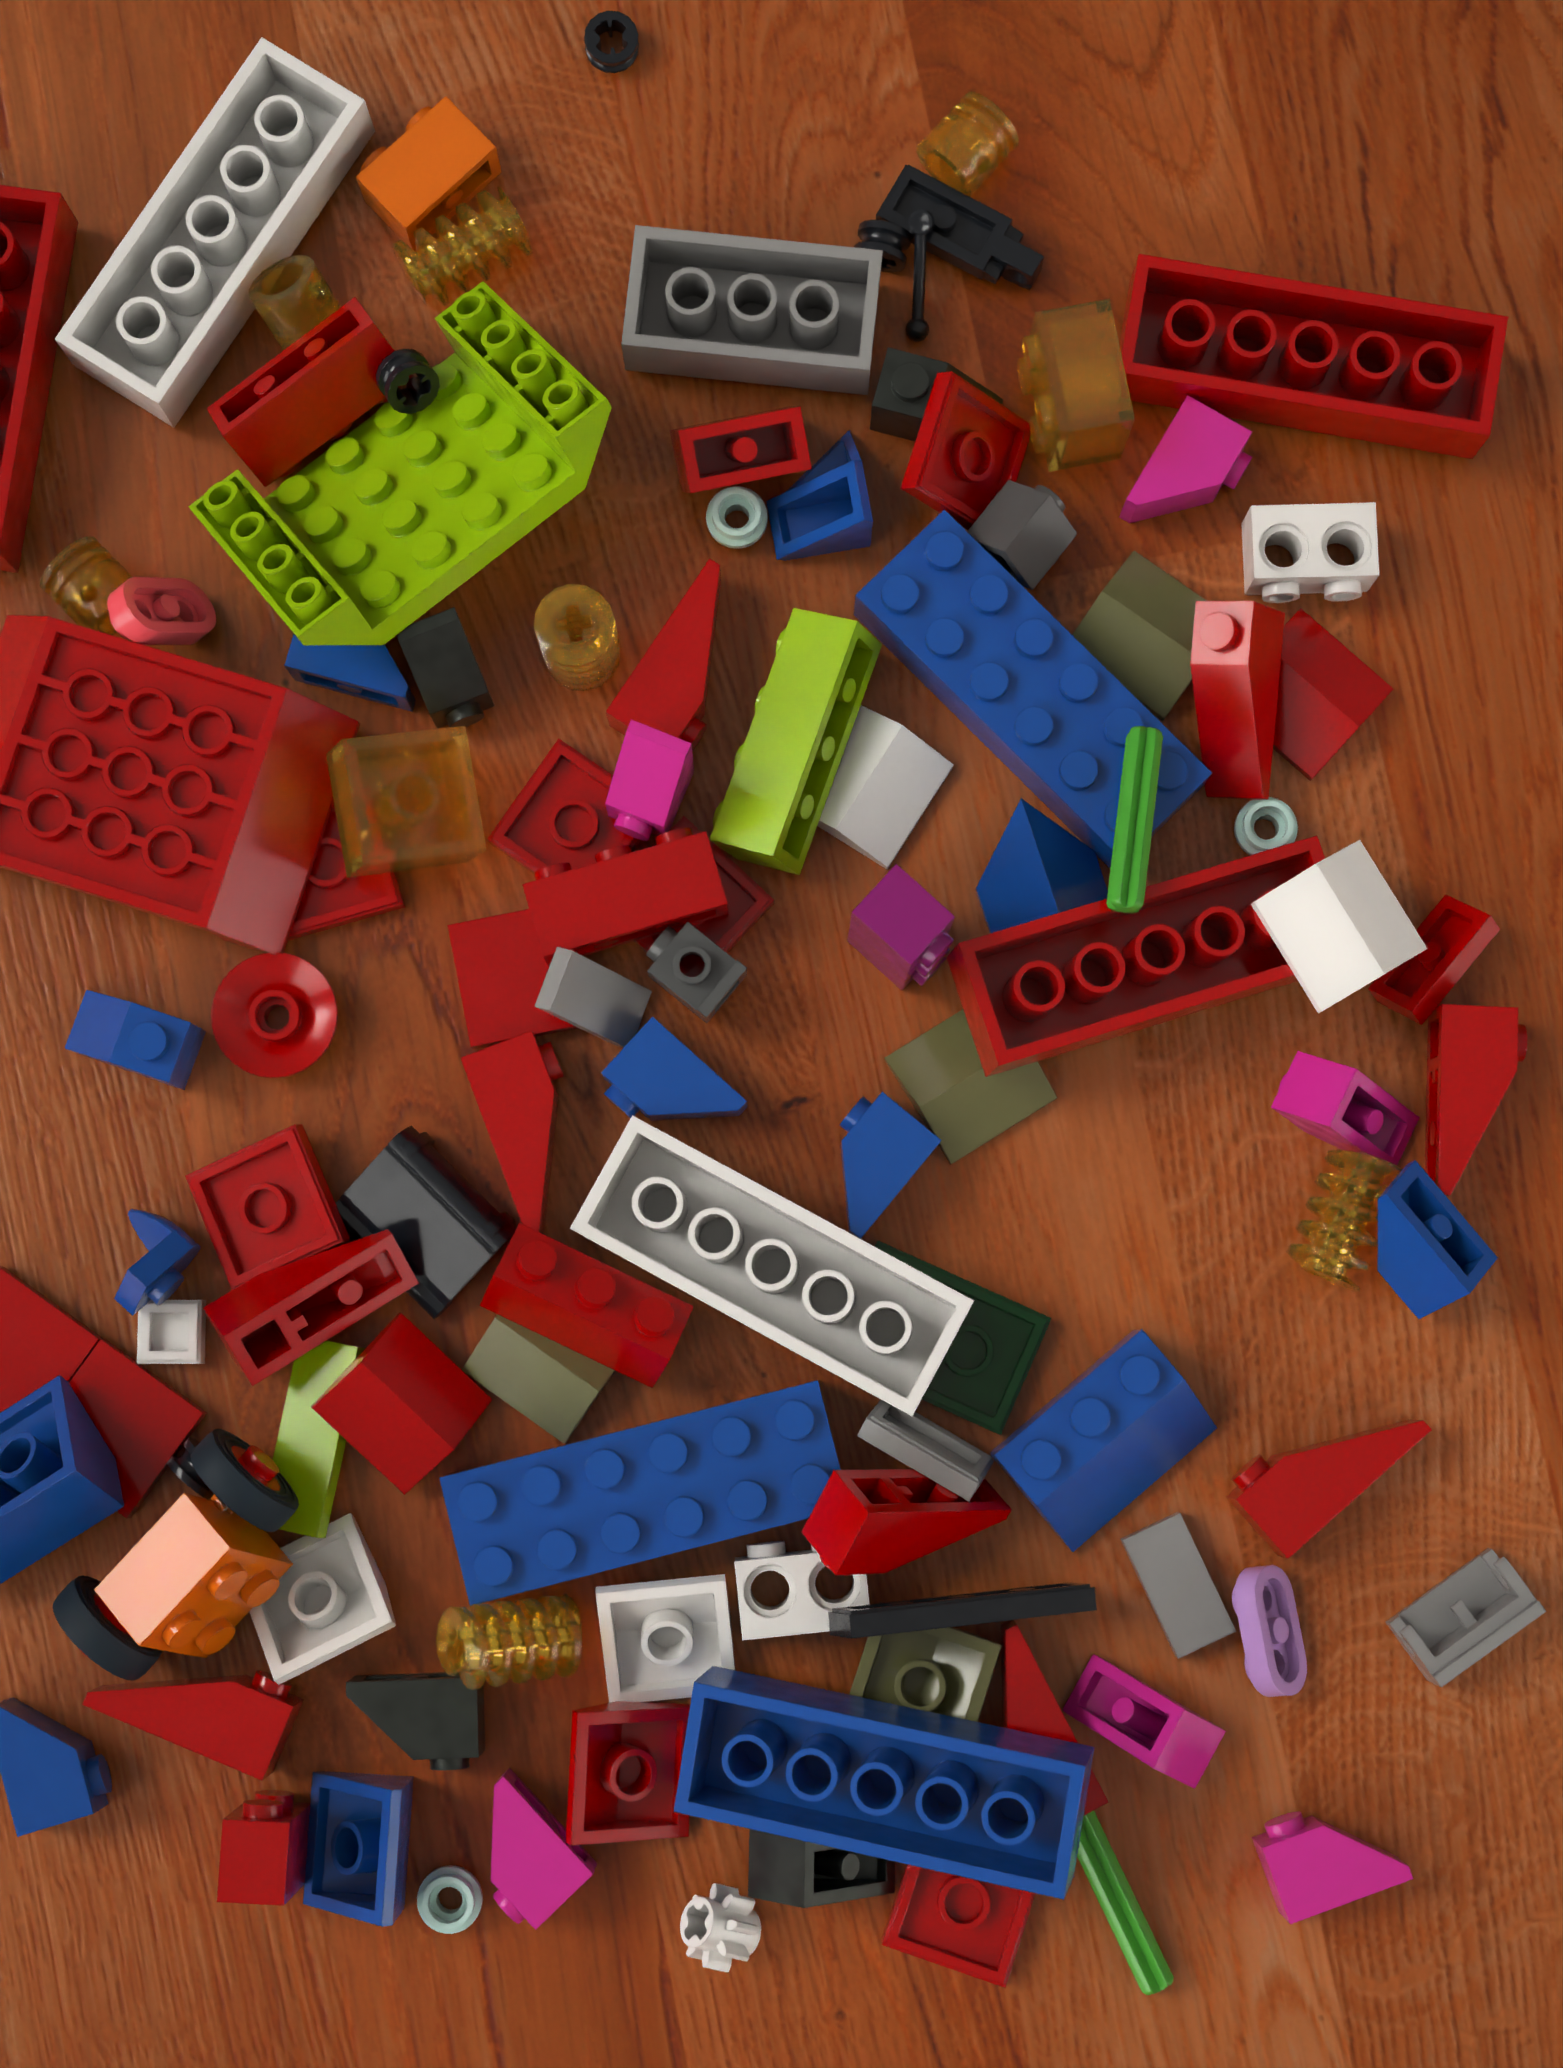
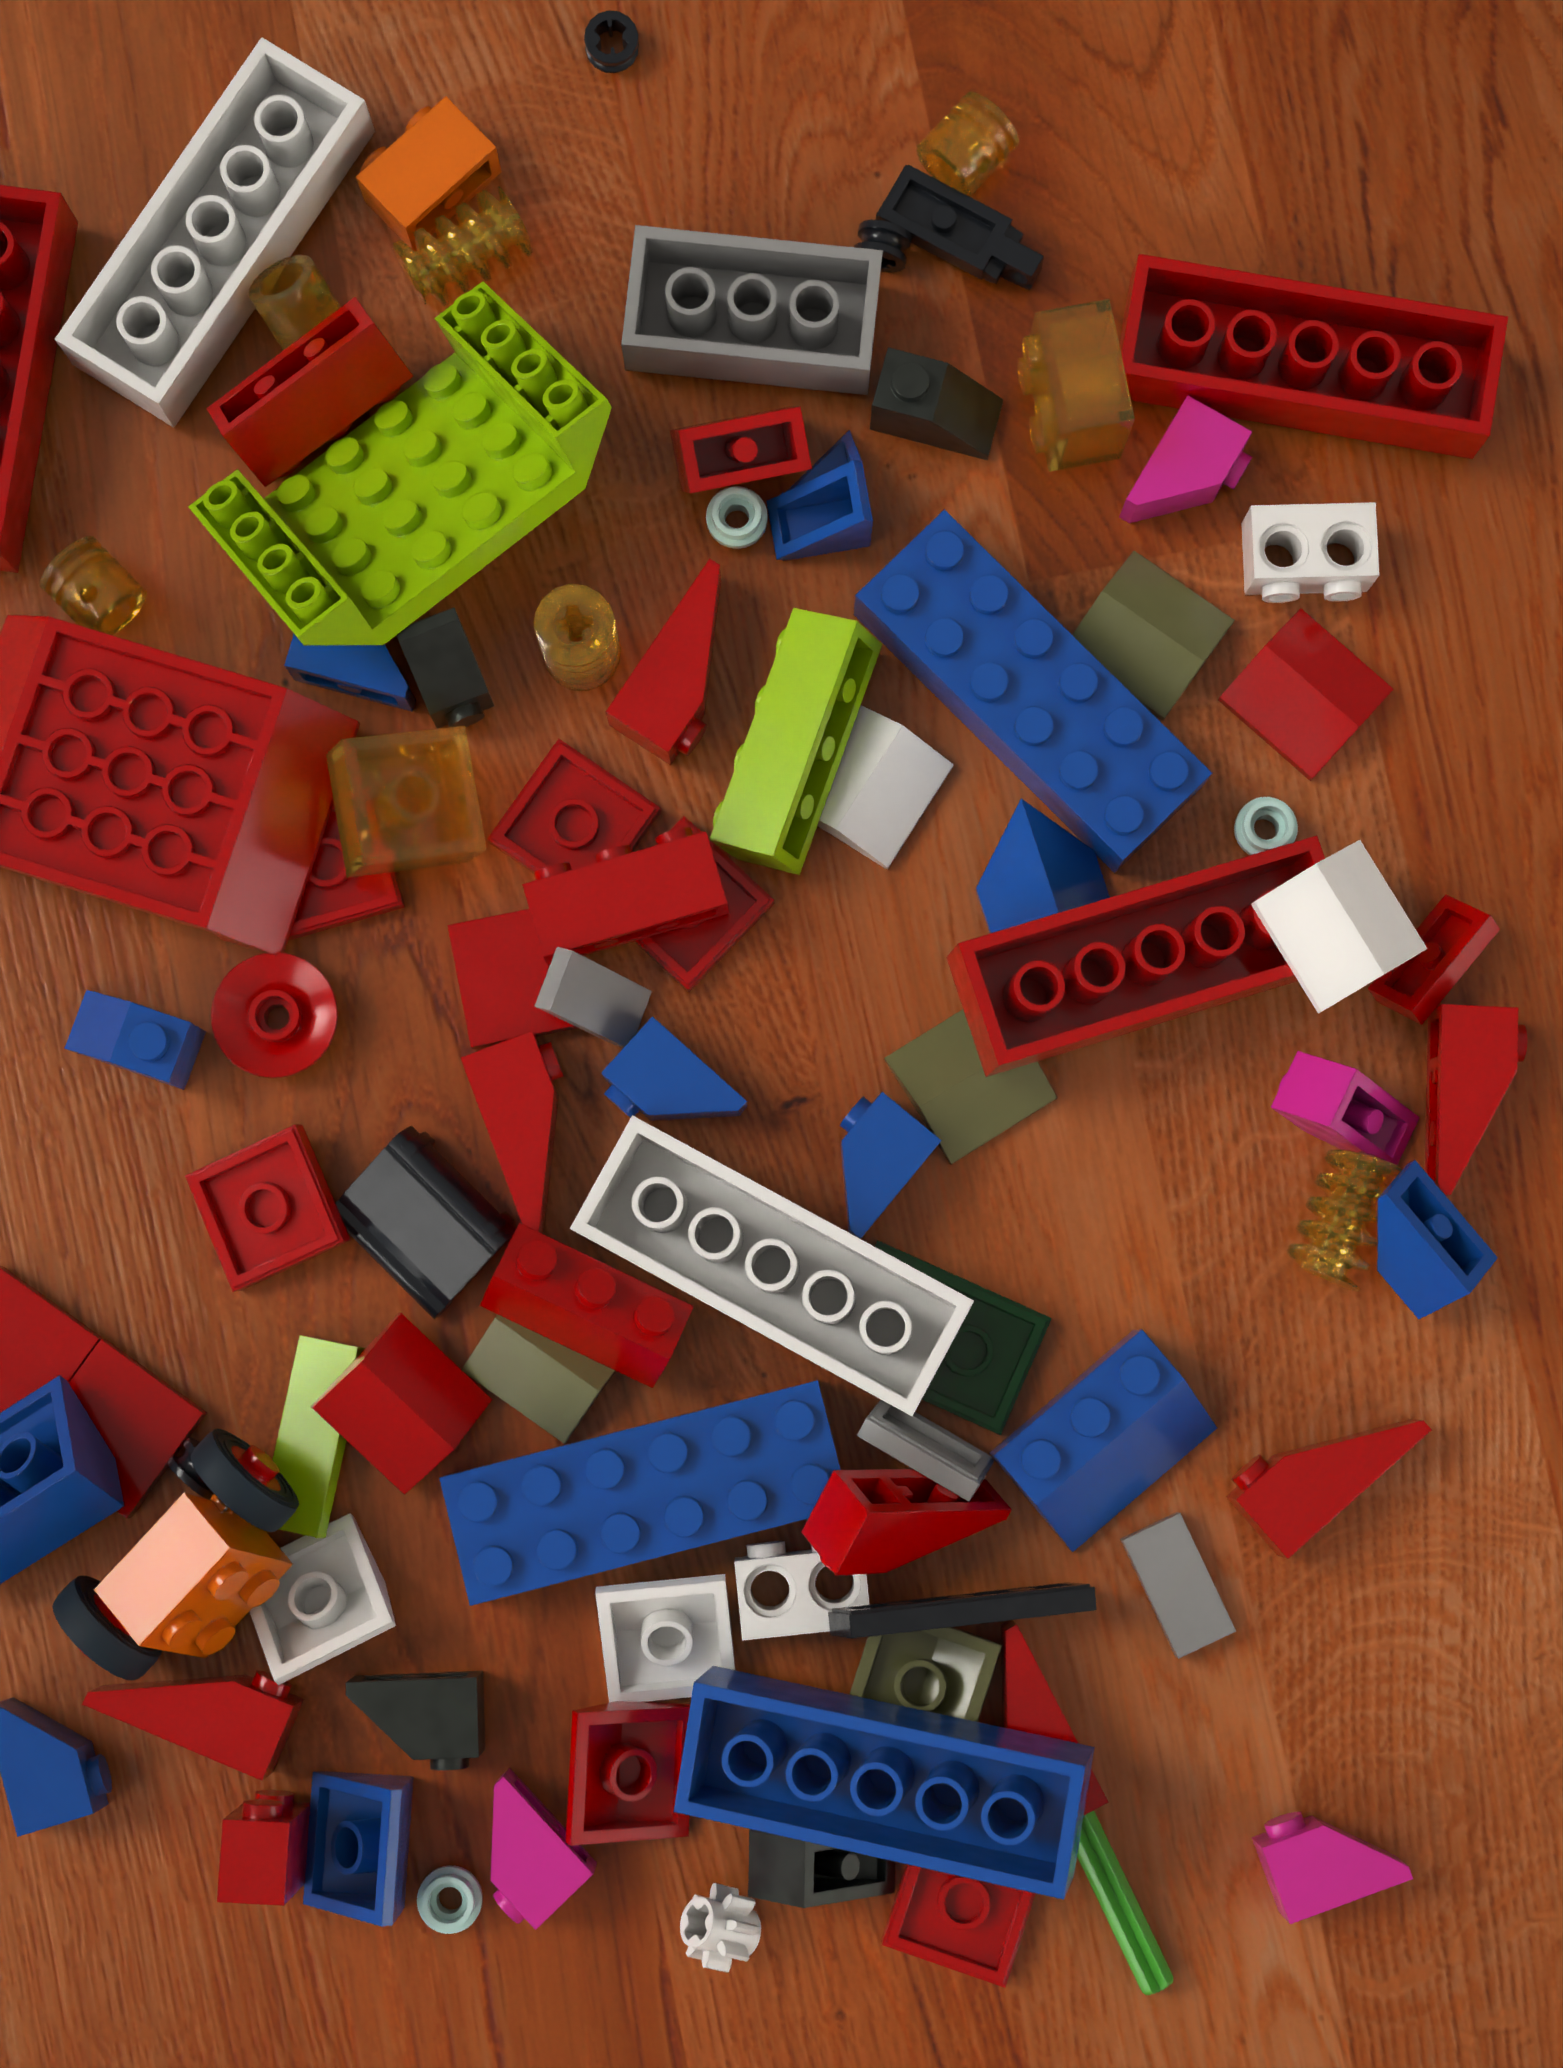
coral plate [107,577,216,645] -> none
blue plate [114,1209,201,1316] -> none
white tile [137,1300,206,1364] -> none
red slope [203,1229,419,1386] -> none
black bush [376,349,440,414] -> none
clear yellow piece [436,1594,582,1690] -> none
dark pink slope [605,719,694,841] -> none
dark grey brick [646,922,747,1023] -> none
magenta brick [847,864,955,991] -> none
red tile [900,371,1034,530] -> none
black hinge [905,209,935,342] -> none
dark grey brick [967,480,1077,590] -> none
dark pink slope [1062,1654,1226,1789] -> none
bright green axle [1106,726,1163,913] -> none
red slope [1190,601,1285,800] -> none
lavender plate [1232,1565,1307,1697] -> none
light grey hinge [1386,1548,1546,1687] -> none

